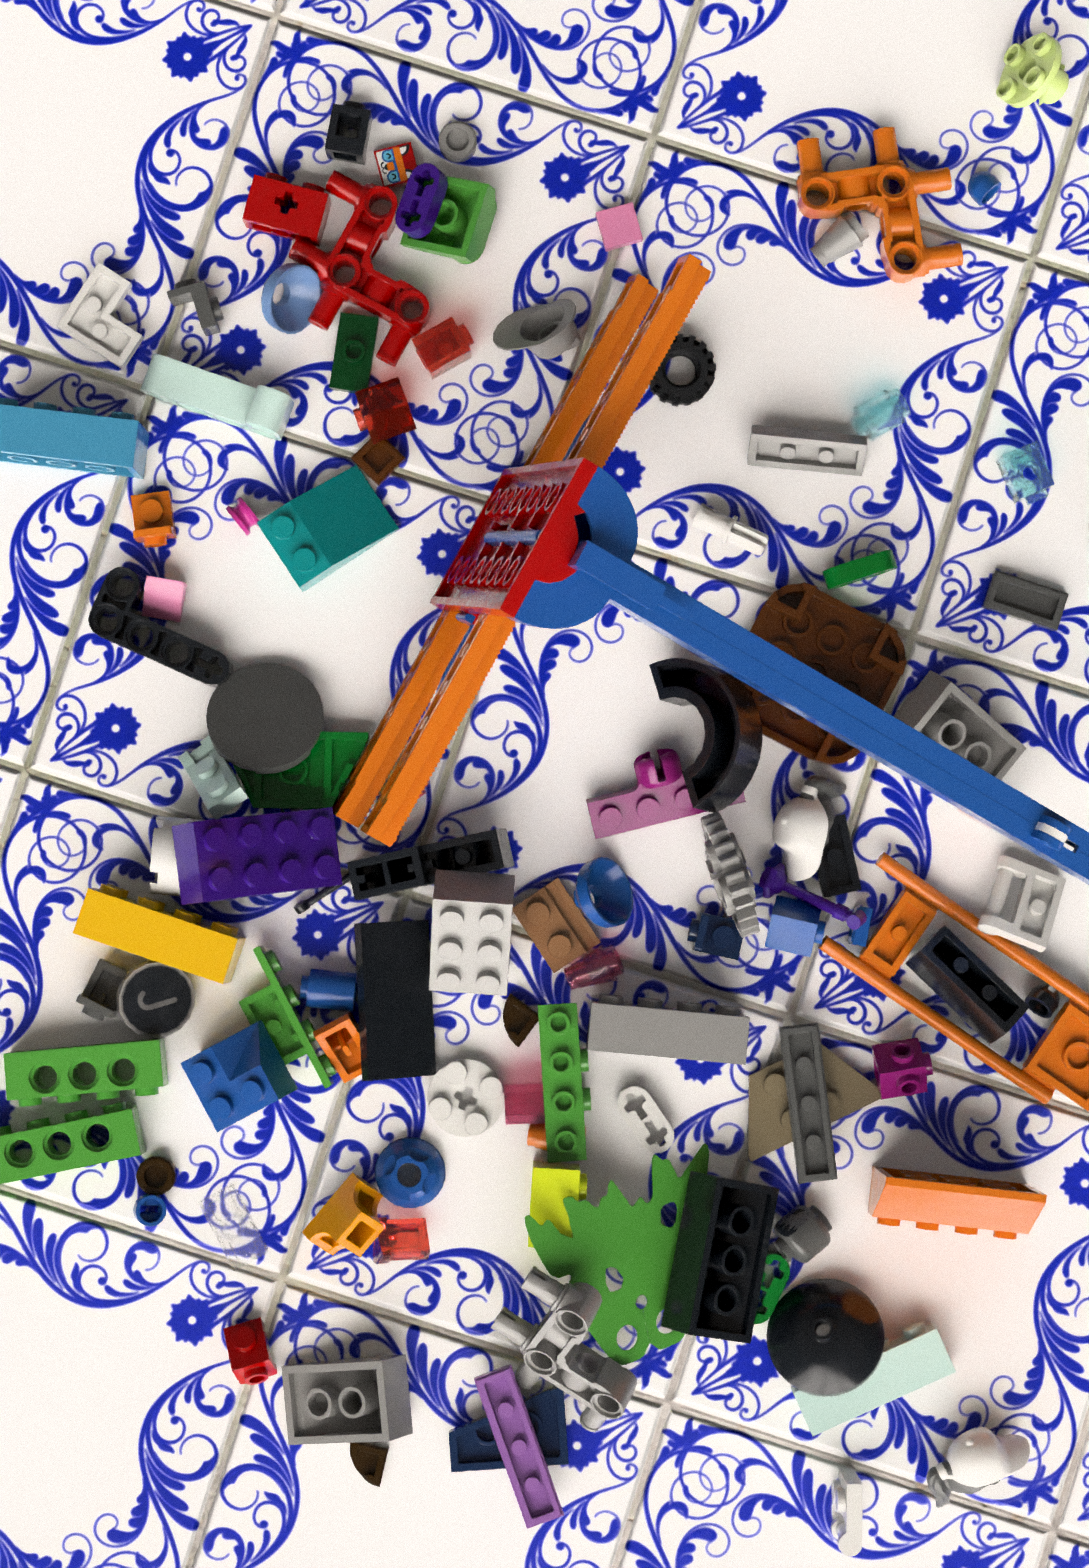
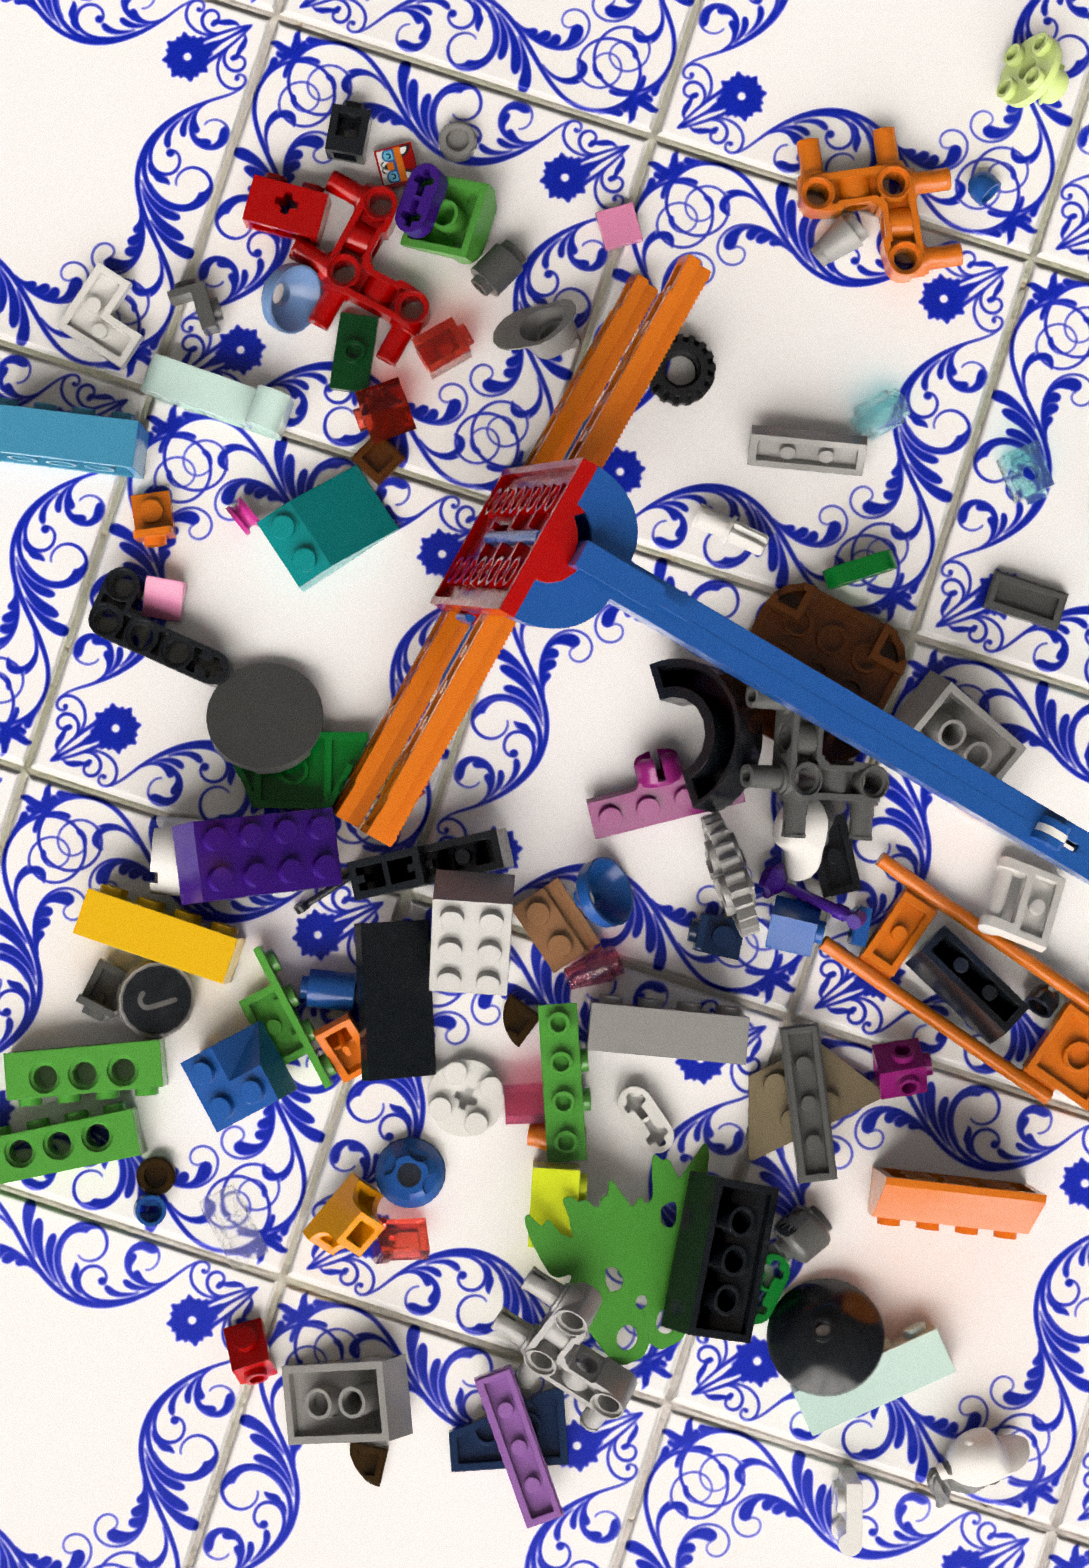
light aqua plate [178,735,249,819] -> none
none -> dark grey brick [470,239,527,297]
none -> dark grey pin [740,686,890,841]

